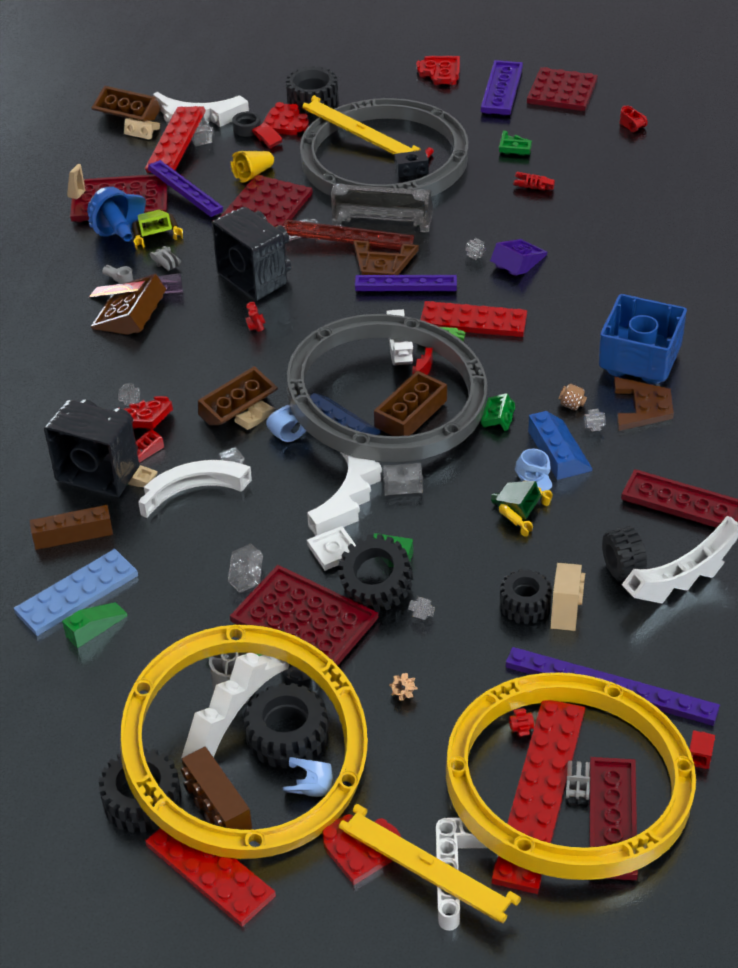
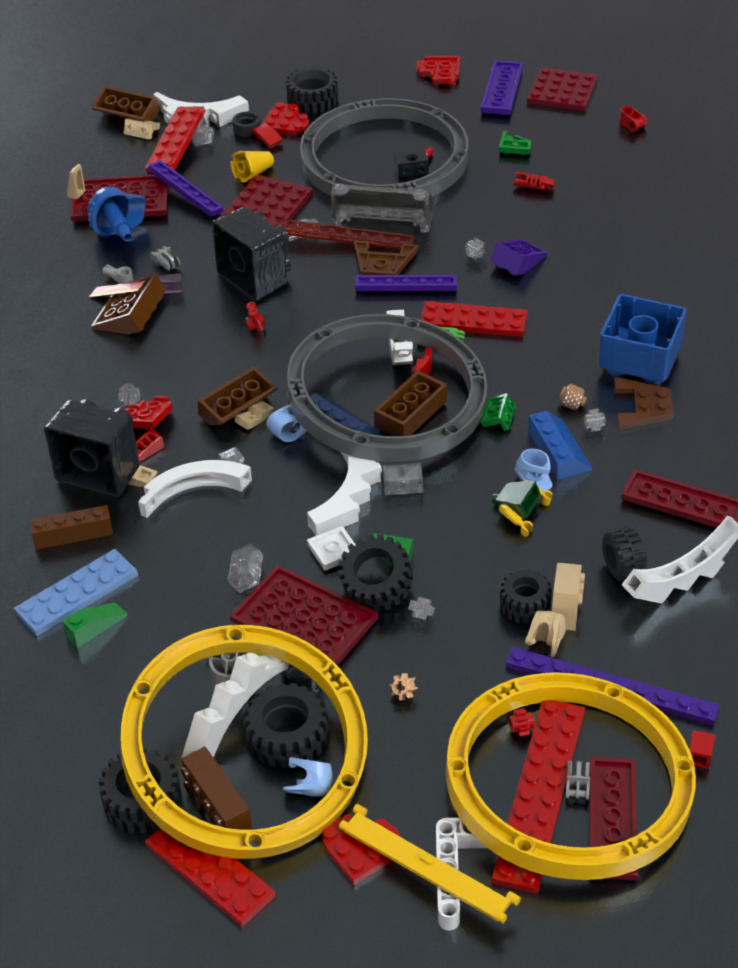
torso [132,210,183,250] -> none
yellow piece [302,95,421,154] -> none
none -> tan helmet [525,611,566,658]

